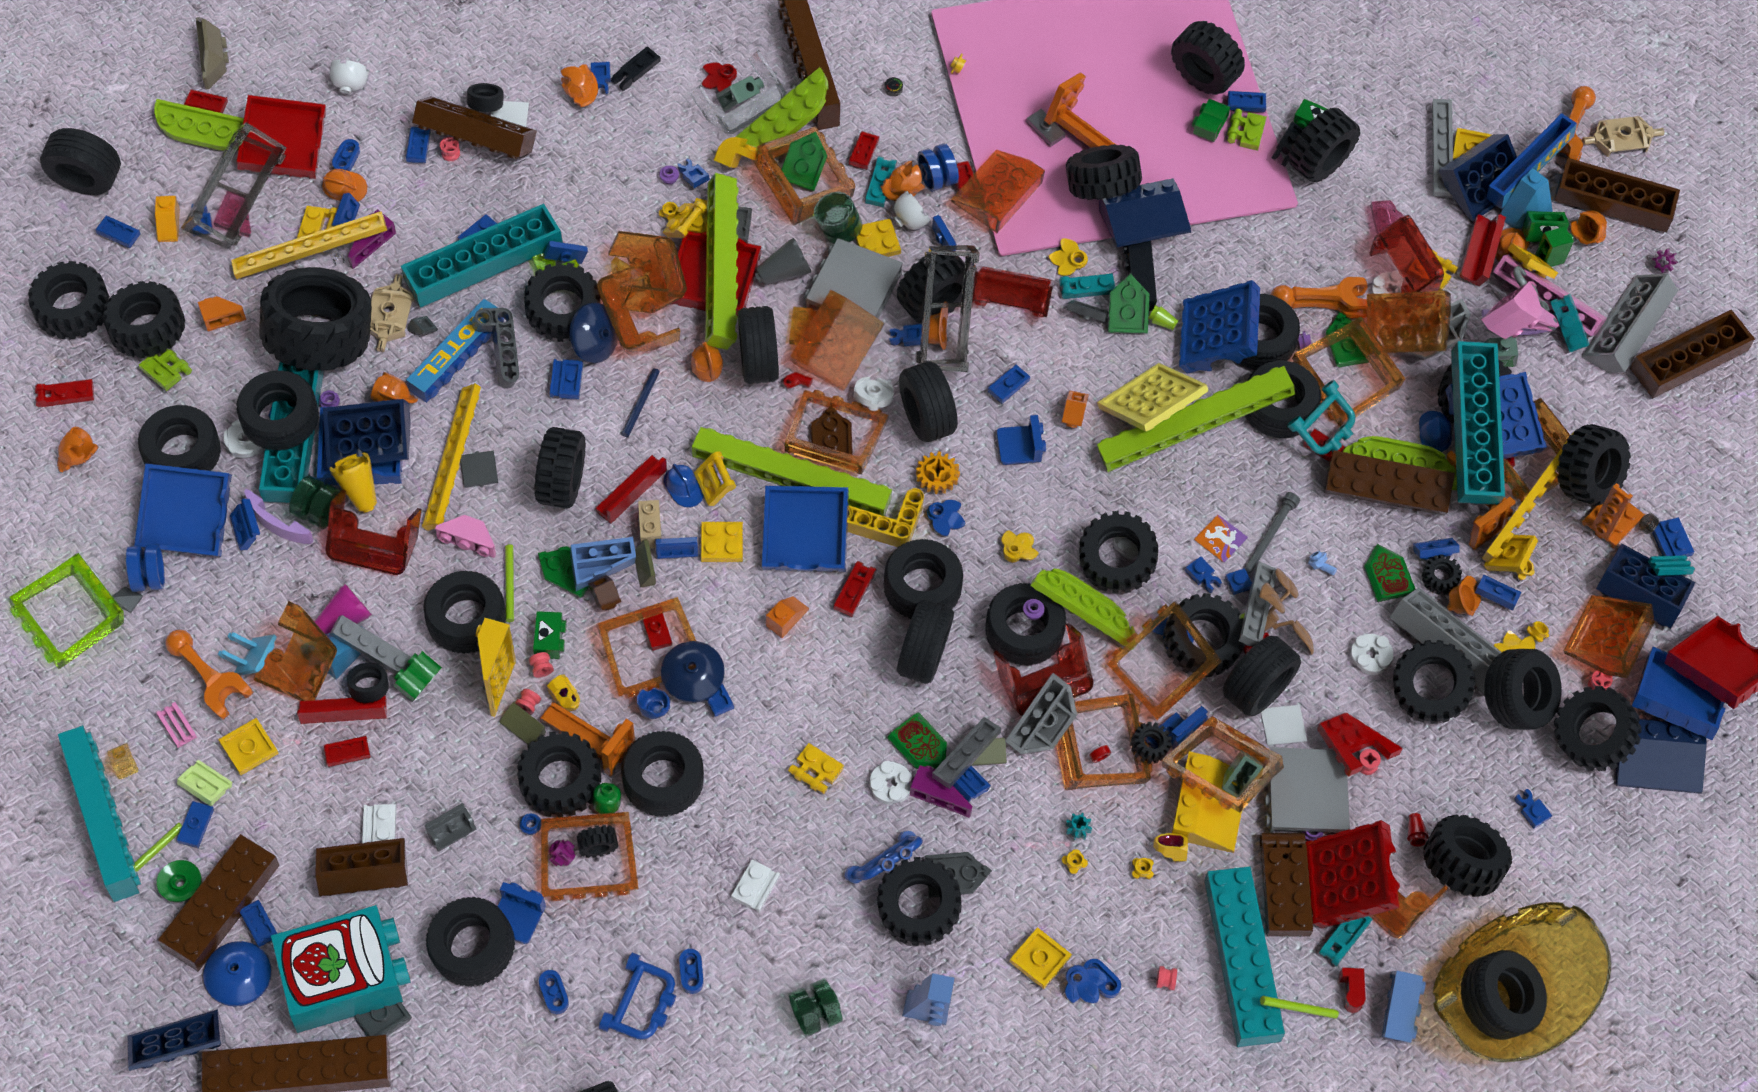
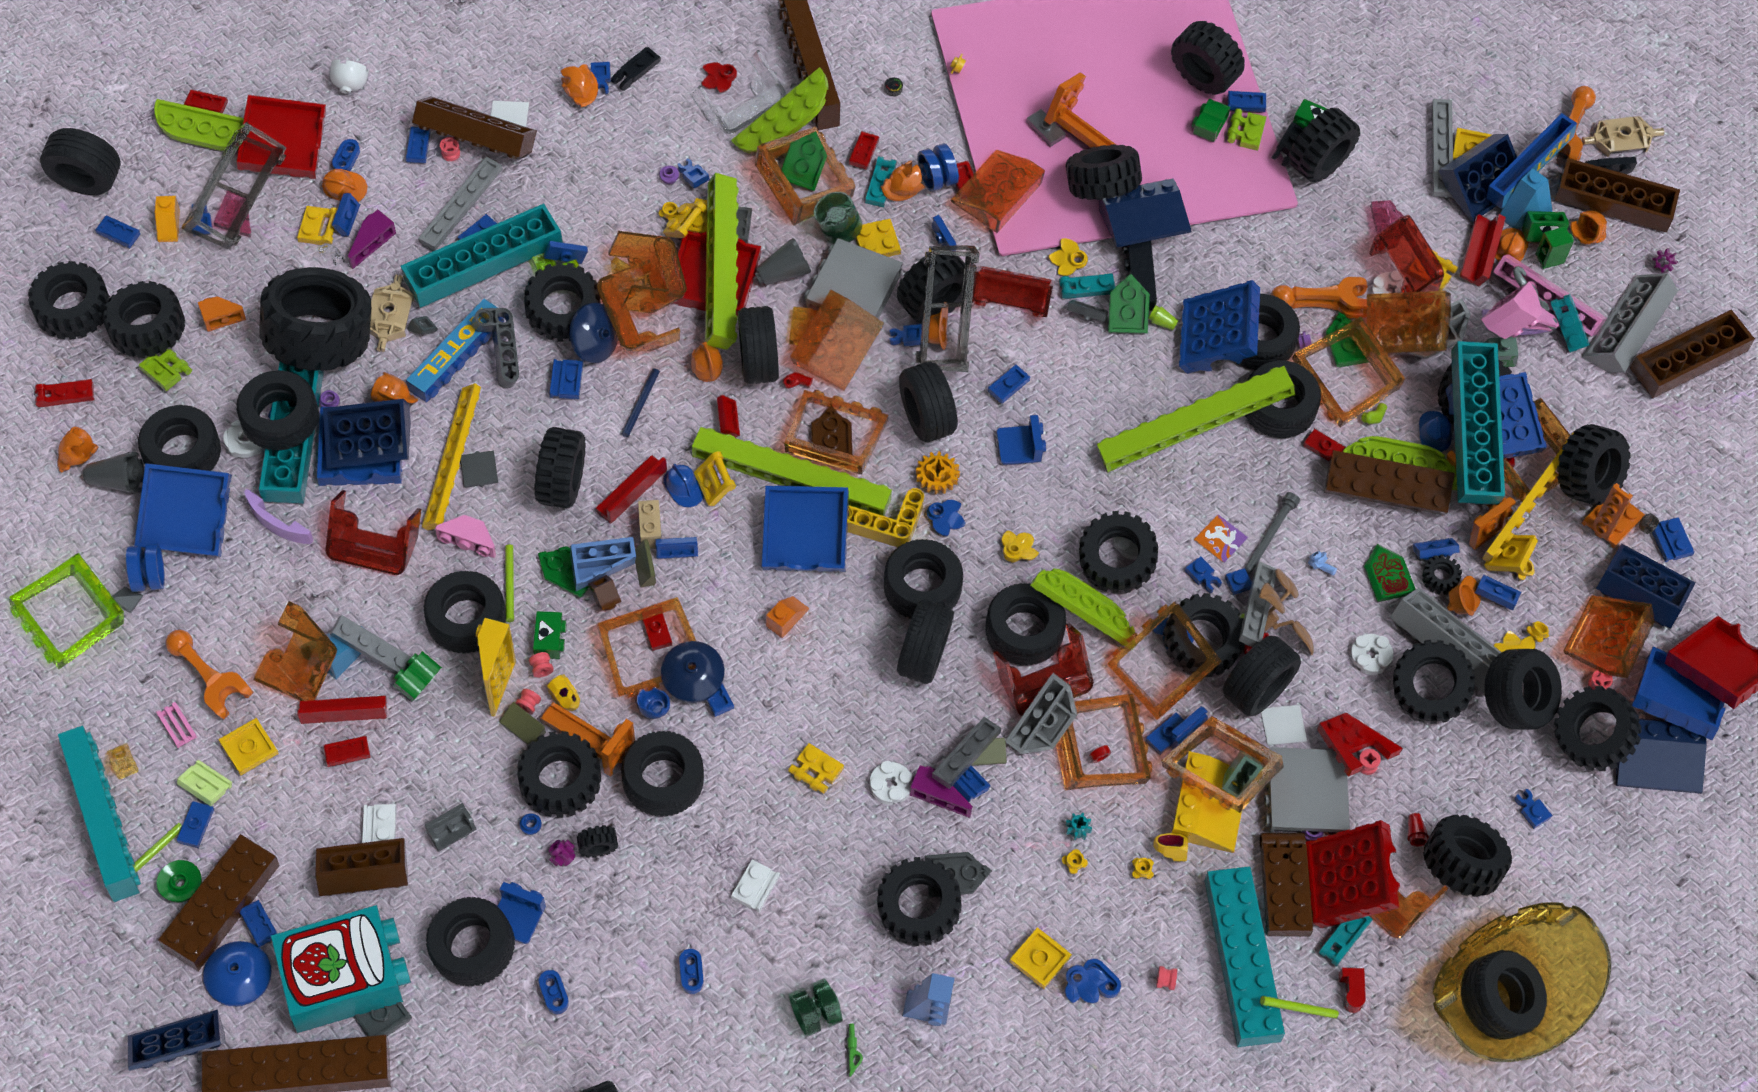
dark tan wedge [195,17,229,89] -> none
medium azure plate [218,632,277,675] -> none
blue plate [229,499,260,550] -> none
yellow plate [231,211,387,279] -> none
clear green wheel [289,475,343,529] -> none
dark pink cone [312,584,372,638] -> none
yellow cone [330,453,377,513] -> none
black tyre [347,662,389,703] -> none
black tyre [467,83,504,112] -> none
clear orange windscreen [541,812,639,901] -> none
green head [592,783,621,815] -> none
blue bar [599,952,676,1040] -> none
yellow plate [701,522,743,562] -> none
yellow brick [714,137,762,168] -> none
sand green torso [716,76,764,112] -> none
red plate [834,561,877,617] -> none
blue bar [845,831,923,883] -> none
white plate [853,377,894,411] -> none
green tile [887,712,947,769] -> none
white cylinder [894,191,931,230] -> none
medium lavender plate [1023,599,1044,620] -> none
orange slope [1062,390,1089,428] -> none
light yellow plate [1097,363,1209,431] -> none
black tyre [1130,722,1172,764] -> none
teal bar [1287,380,1356,455] -> none
medium blue wedge [1382,971,1426,1043] -> none
yellow plate [1507,243,1558,279] -> none
teal tile [1648,555,1695,575] -> none
none -> dark grey cone [83,452,144,493]
none -> light grey plate [418,157,503,251]
none -> red plate [717,395,740,438]
none -> bright green hand [847,1023,863,1077]
none -> lime arm [1361,403,1387,424]
none -> black hinge [1585,156,1637,174]

